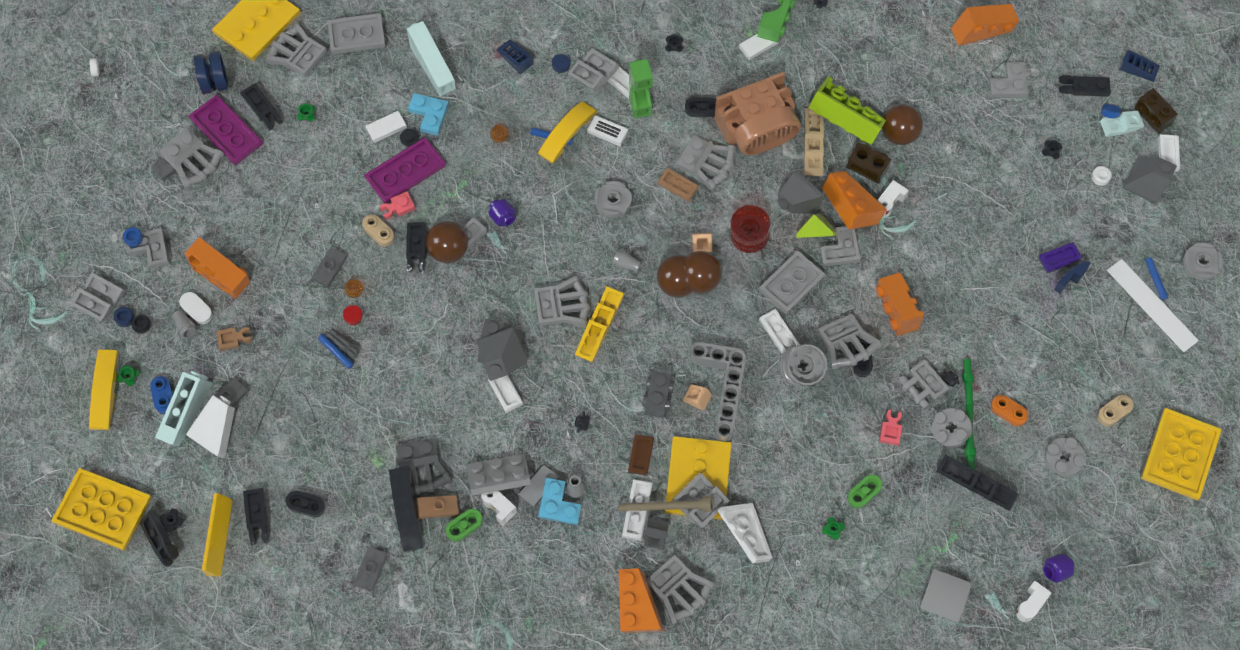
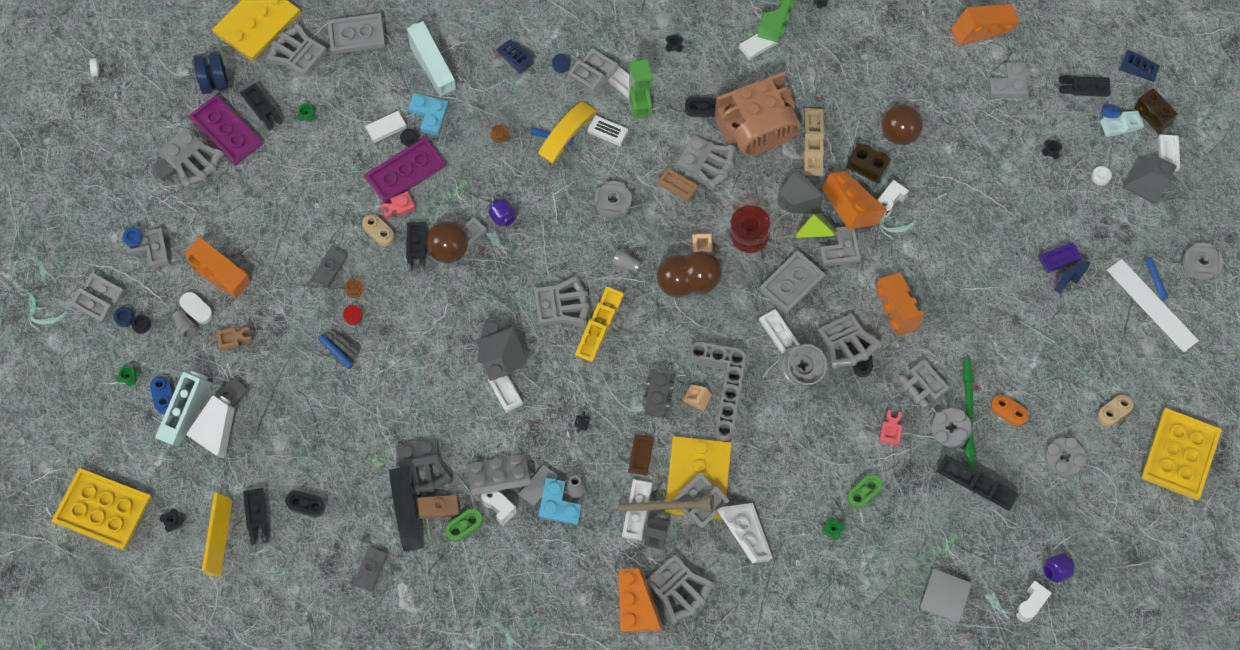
yellow slope [89,349,119,430] -> none
black hinge [140,510,179,567] -> none
lime wedge [808,76,886,145] -> none
black plate [941,370,960,387] -> none

